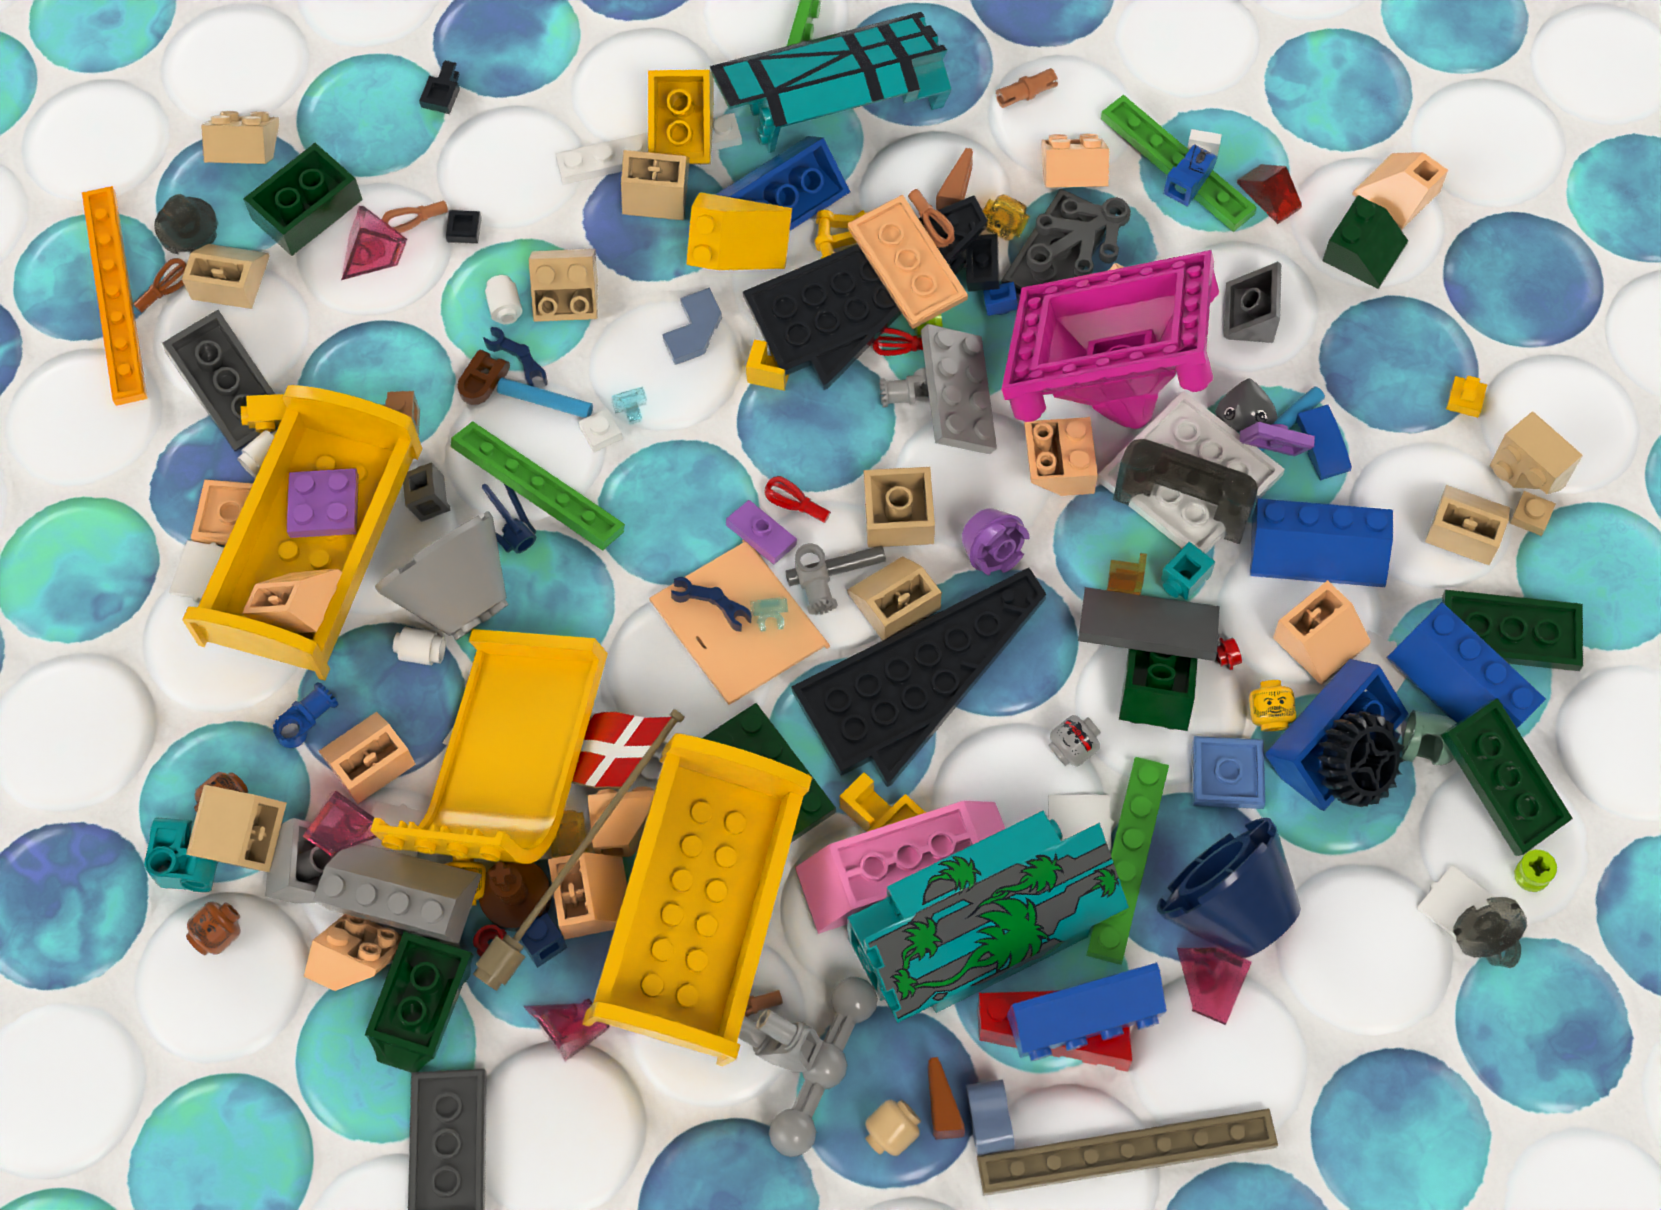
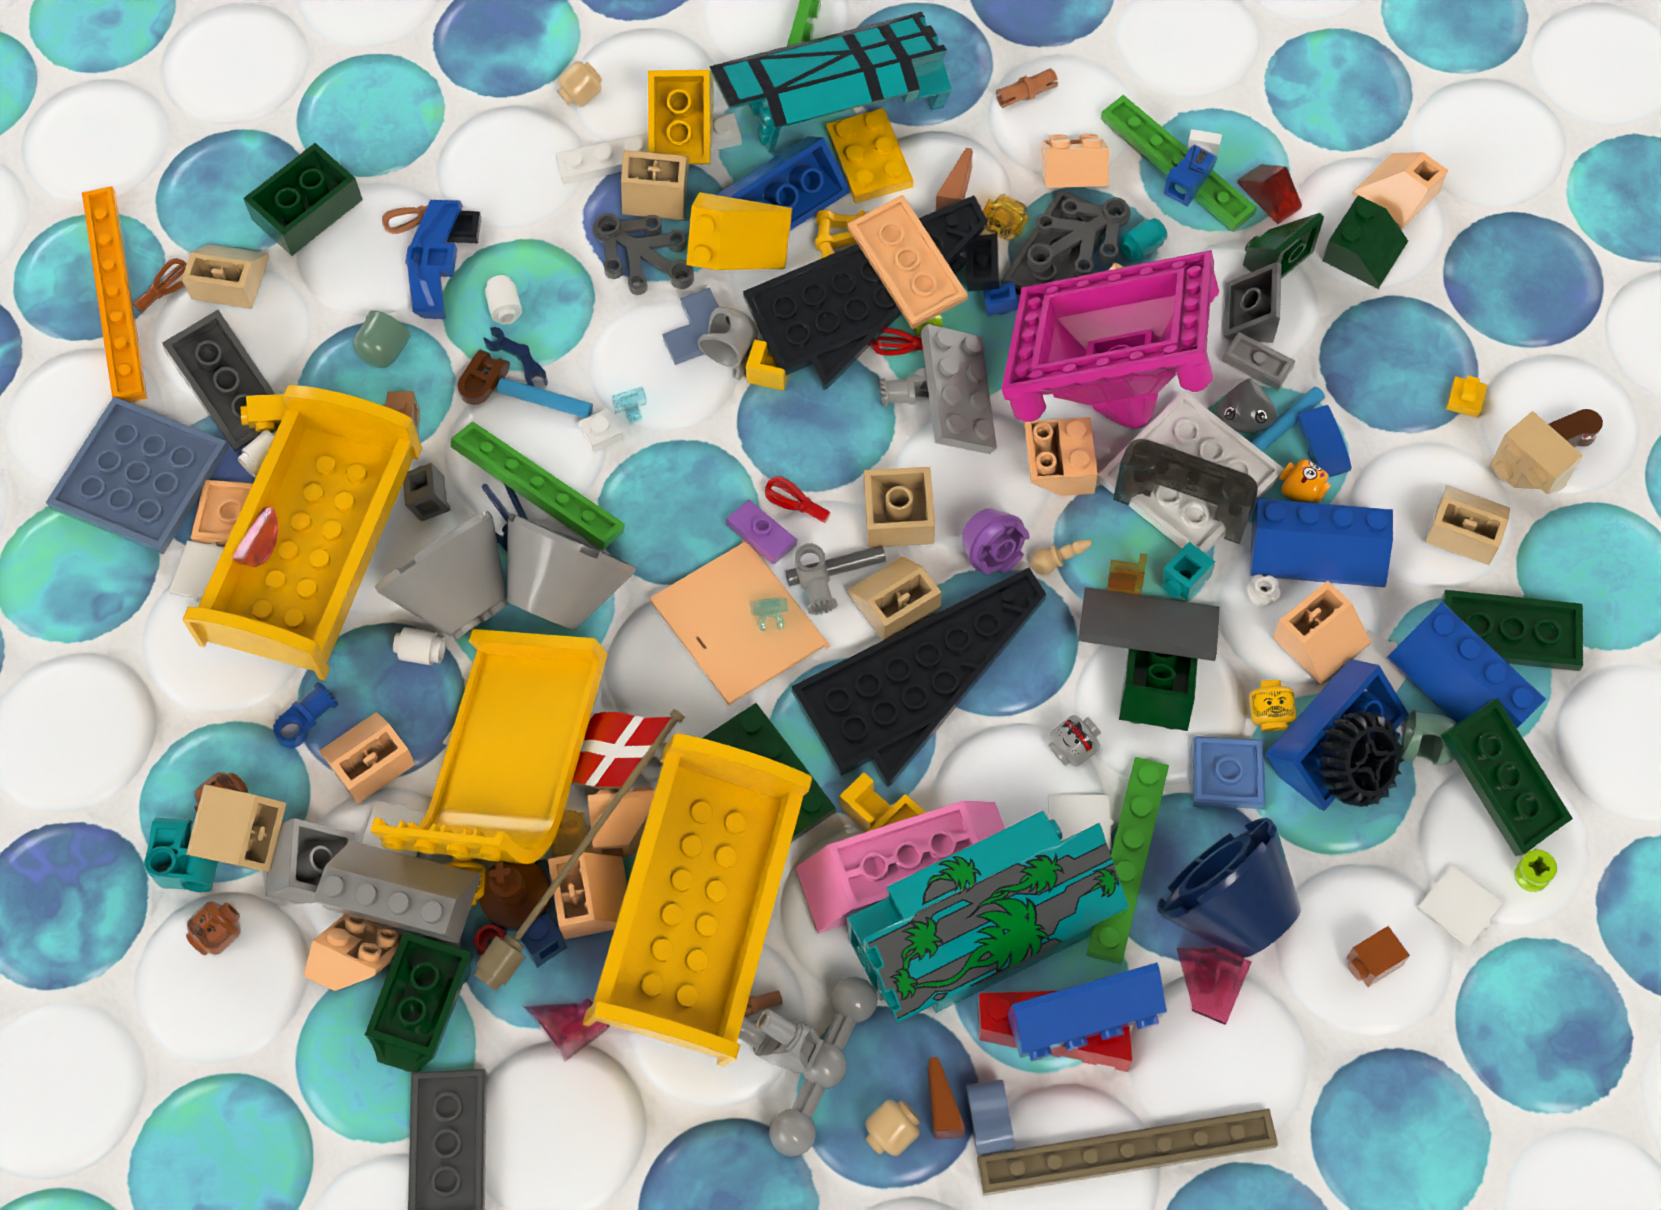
clear smoke tile [154,194,219,255] -> none
tan slope [201,111,279,164] -> none
light nougat slope [242,569,342,633] -> none
medium lavender plate [287,468,359,538] -> none
clear pink slope [303,790,377,856] -> none
clear pink slope [341,206,407,280] -> none
black plate [419,60,460,114] -> none
tan slope [529,249,598,322] -> none
dark blue piece [671,577,752,632] -> none
nougat piece [908,189,955,248] -> none
red plate [1216,637,1242,670] -> none
medium lavender plate [1240,422,1315,457] -> none
clear smoke tile [1453,897,1527,968] -> none
tan plate [1510,491,1556,536] -> none
none -> sand blue plate [46,397,229,554]
none -> tile [232,507,278,567]
none -> sand green helmet [353,310,411,368]
none -> blue plate [405,200,463,319]
none -> light grey cone [507,513,637,630]
none -> tan head [557,61,603,107]
none -> dark grey plant [593,213,695,295]
none -> light grey piece [697,307,758,380]
none -> yellow plate [826,108,914,203]
none -> tan bar [1030,540,1092,575]
none -> teal brick [1120,218,1167,262]
none -> light grey plate [1222,332,1296,390]
none -> dark green slope [1243,213,1324,279]
none -> white plate [1247,574,1281,606]
none -> light orange head [1279,459,1331,503]
none -> dark orange brick [1346,926,1410,987]
none -> reddish brown leg [1548,409,1603,447]

